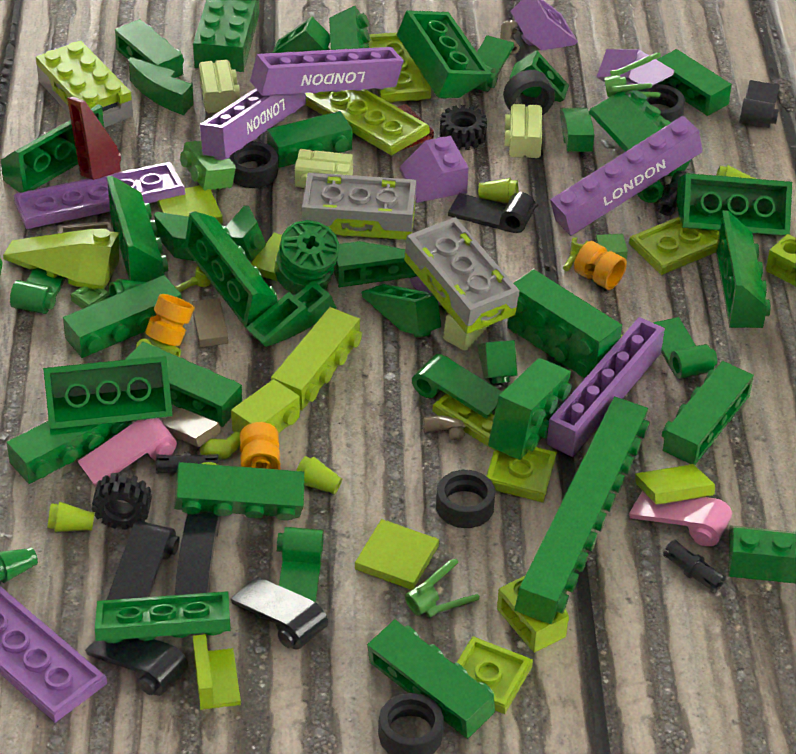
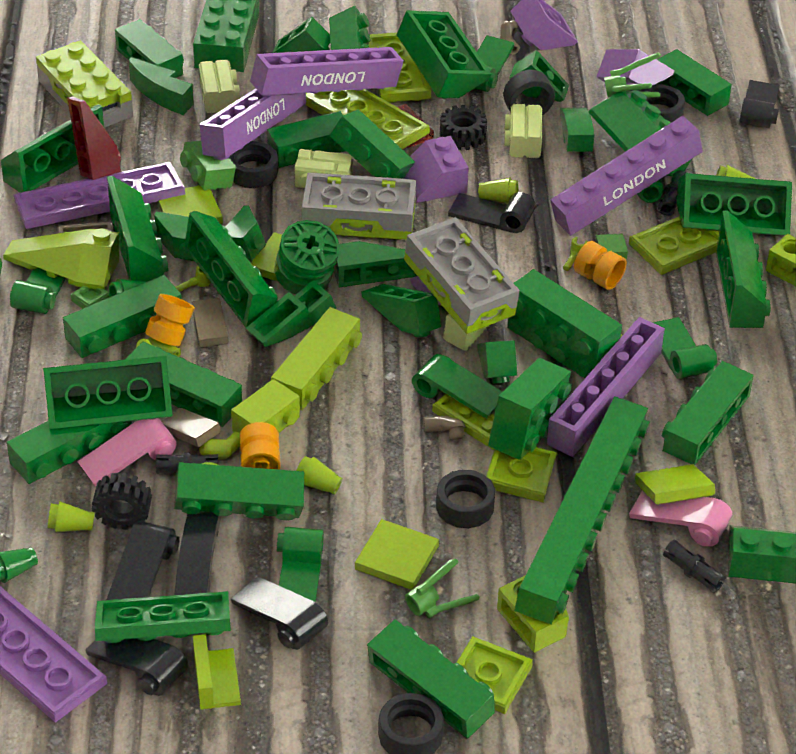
none -> green brick [329,109,415,179]

